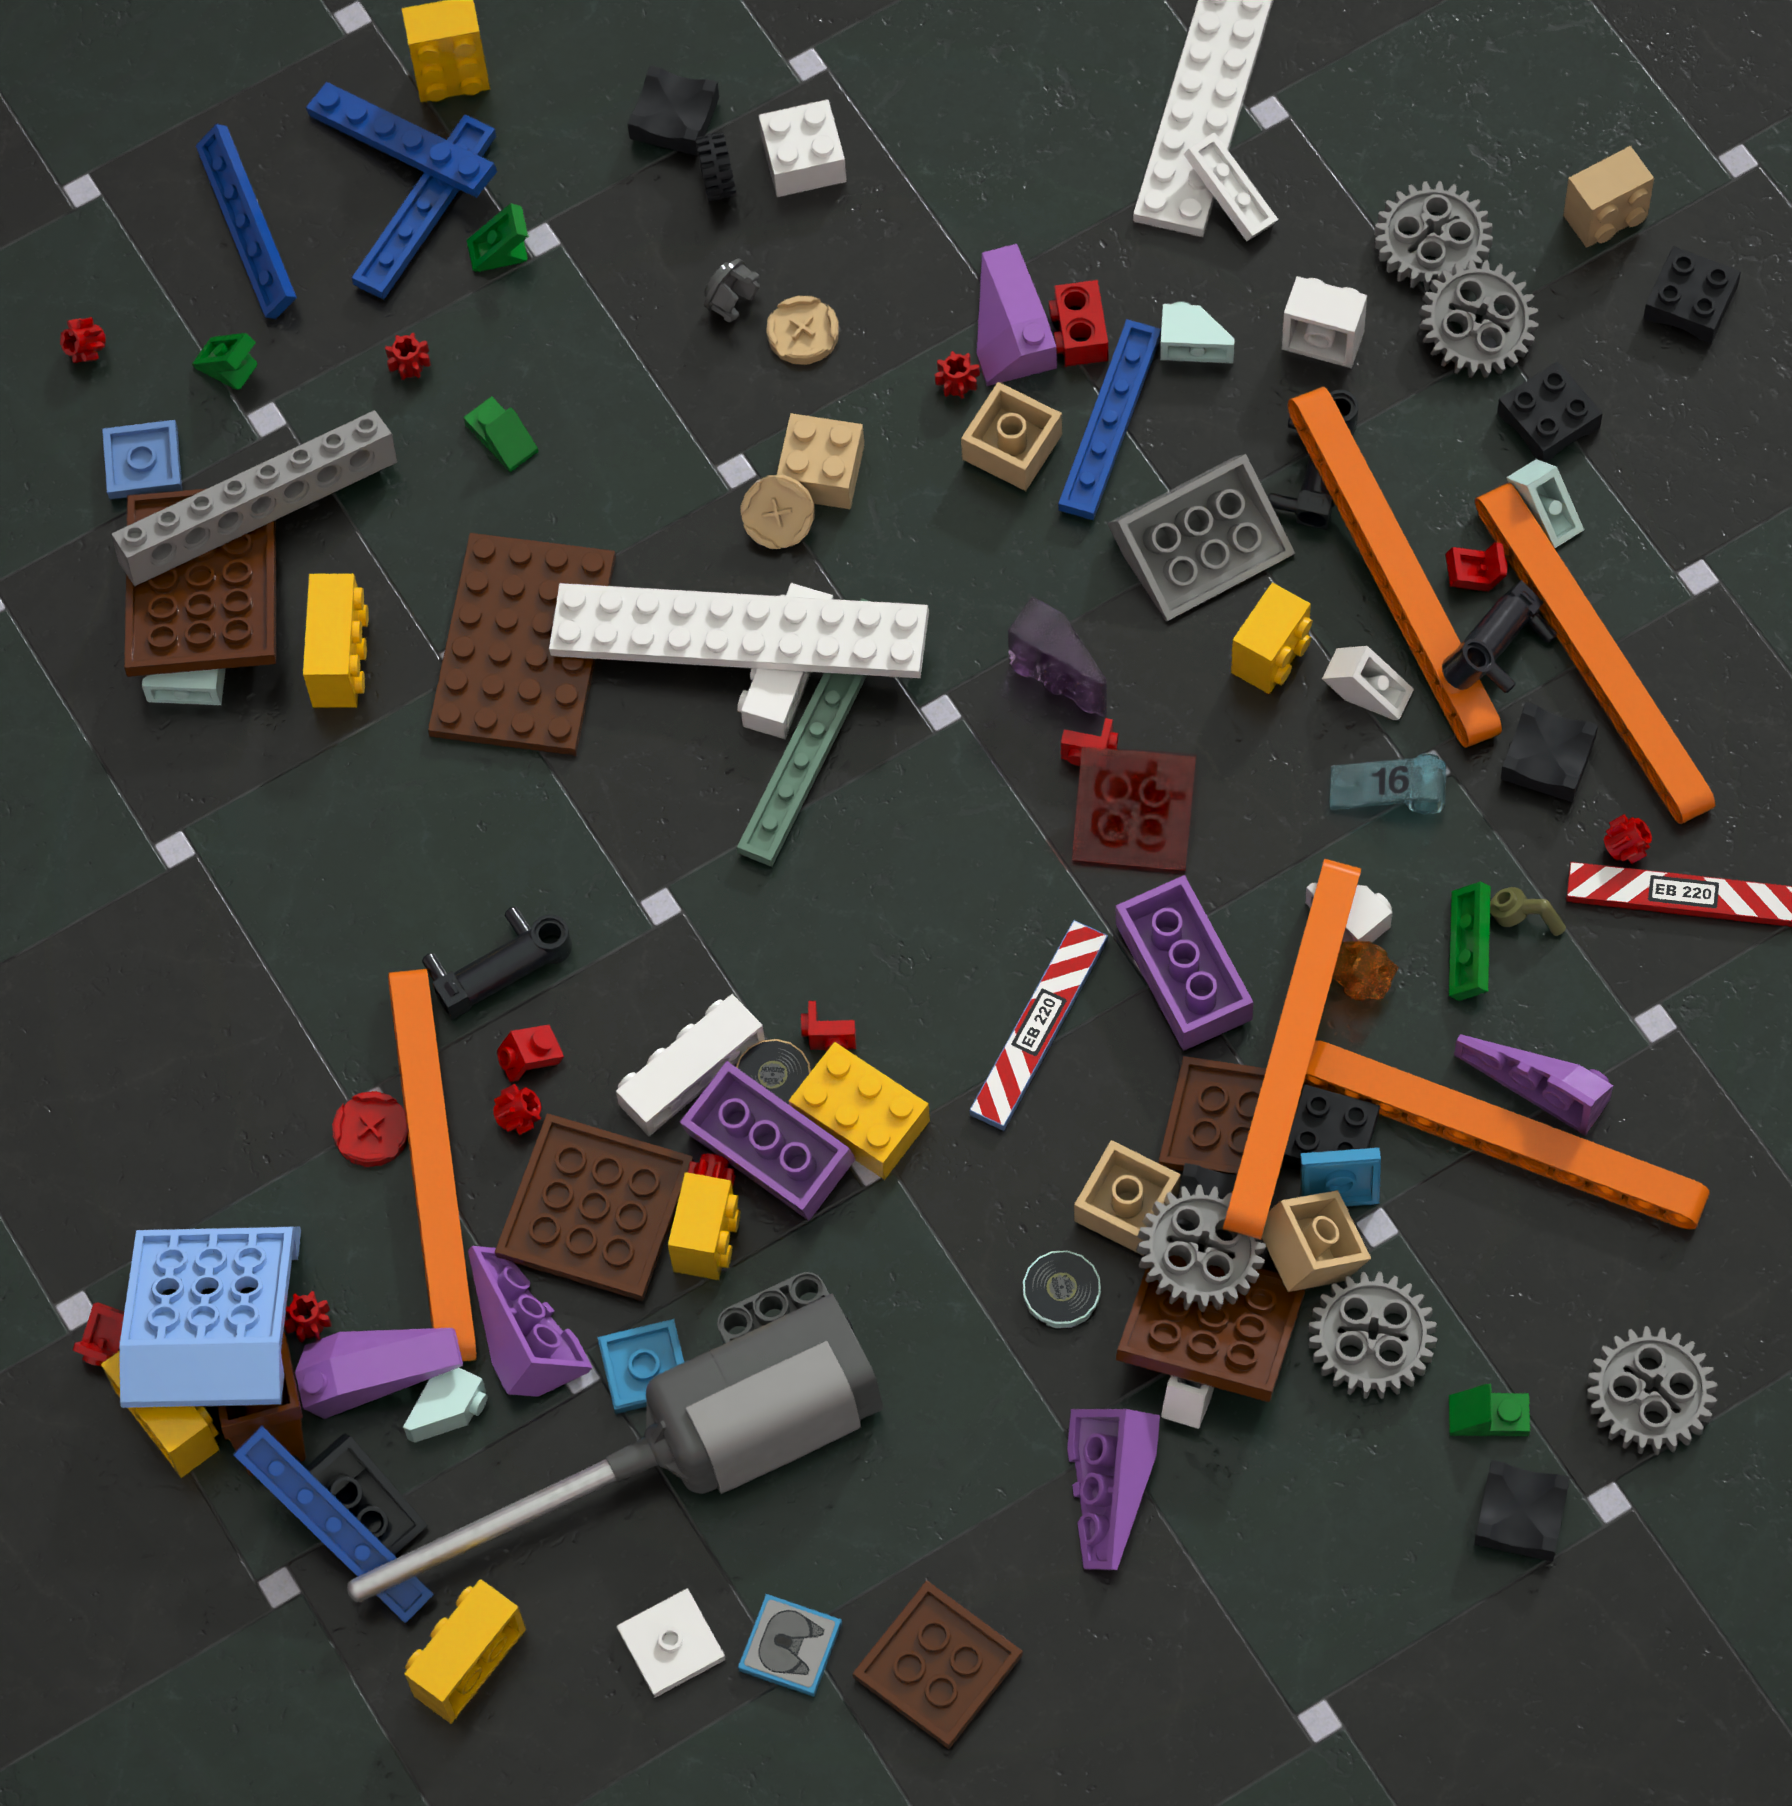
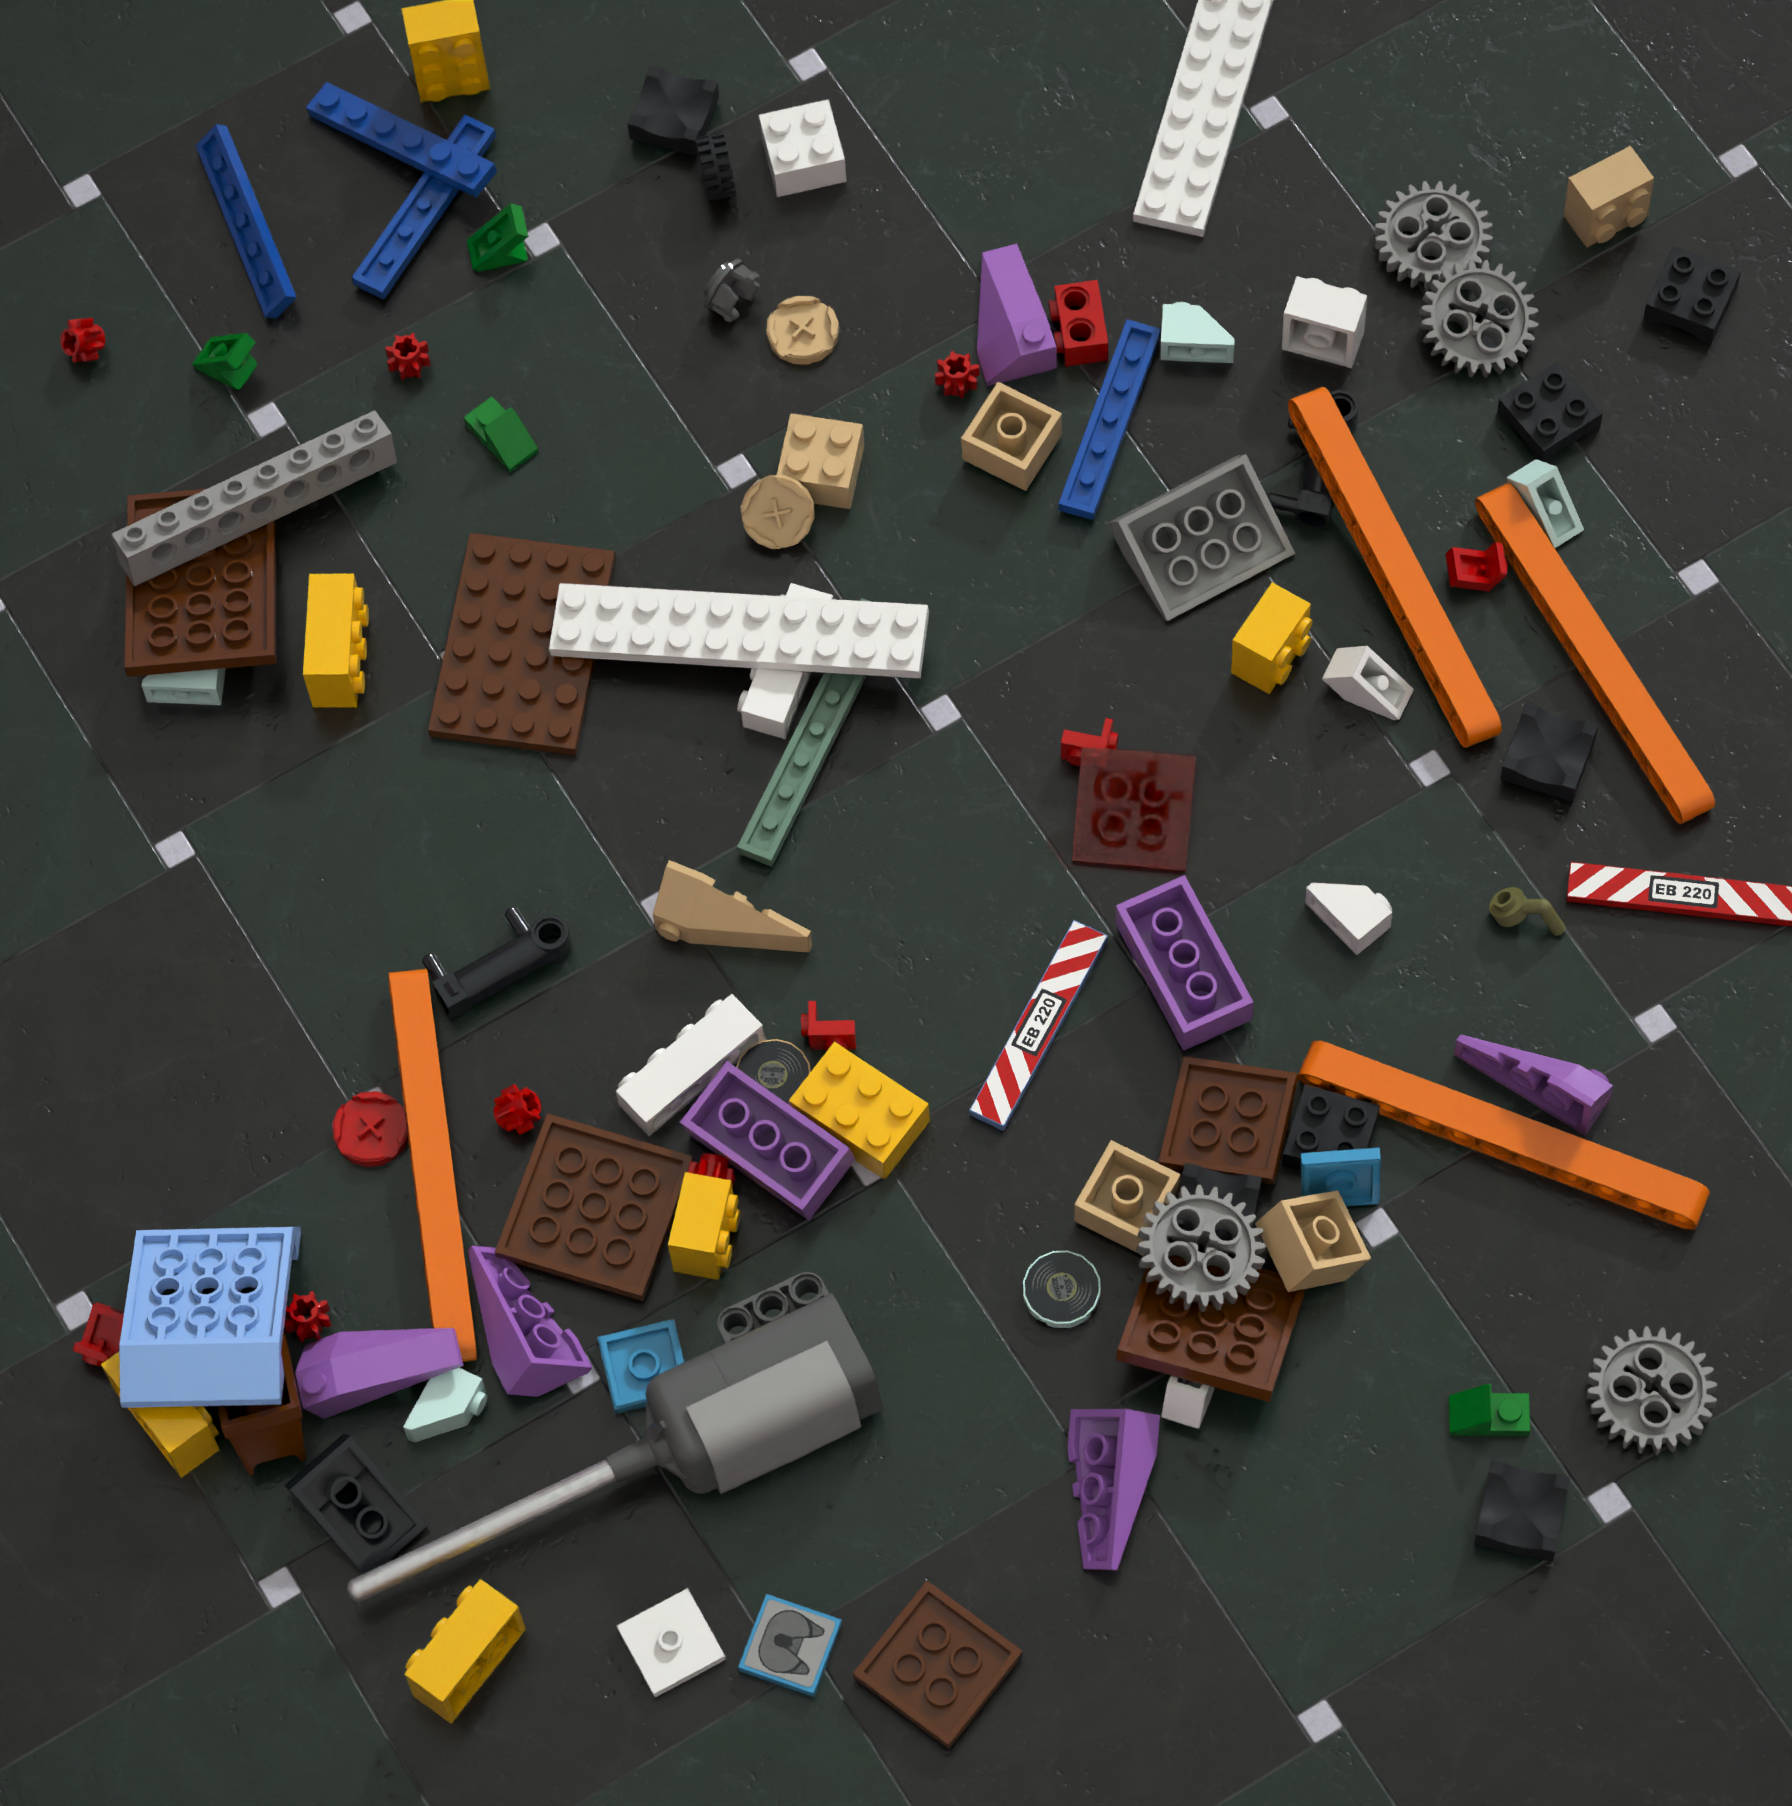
medium blue plate [103,420,182,499] -> none
blue plate [233,1426,434,1623] -> none
red bracket [497,1025,564,1082] -> none
clear purple slope [1008,596,1107,717] -> none
white plate [1183,132,1278,241] -> none
orange beam [1223,858,1362,1240] -> none
light grey gear [1308,1272,1437,1399] -> none
clear light blue door [1330,753,1446,814] -> none
clear orange brick [1332,941,1399,1001] -> none
black piece [1442,580,1557,693] -> none
green plate [1449,881,1491,1001] -> none
red gear [1604,814,1652,864] -> none
none -> tan wedge [653,860,812,953]

